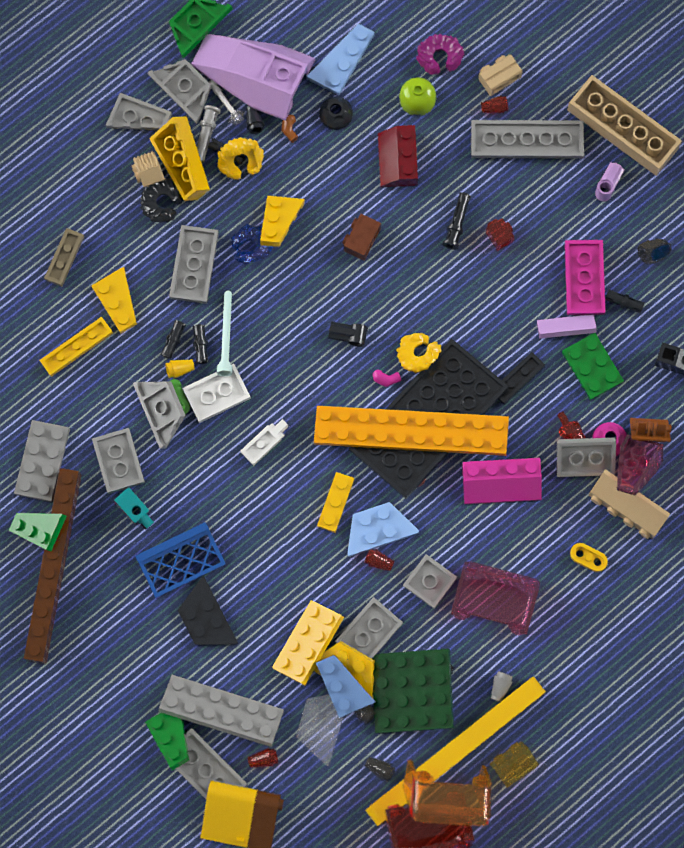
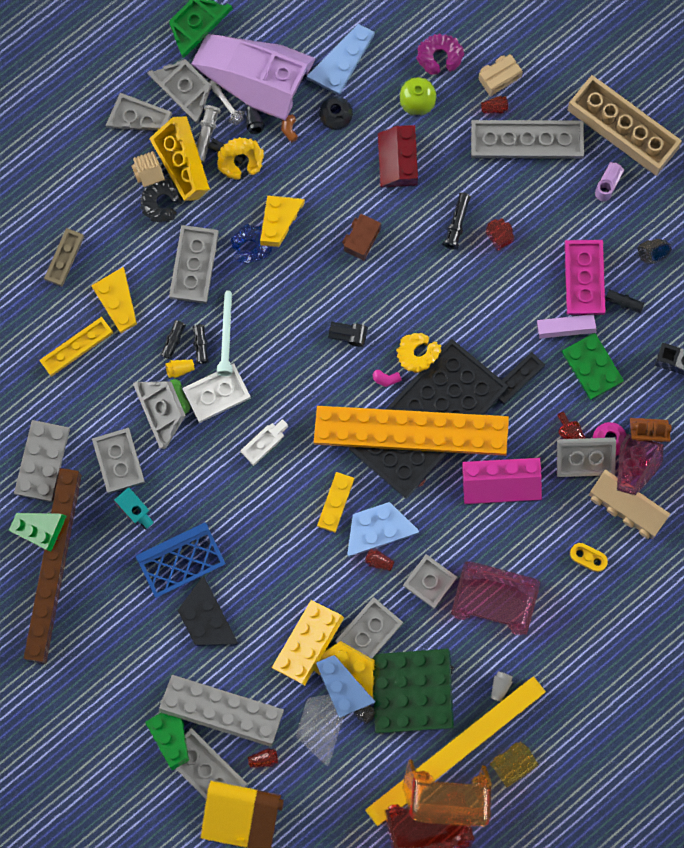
clear smoke cone [365,756,395,782] -> none

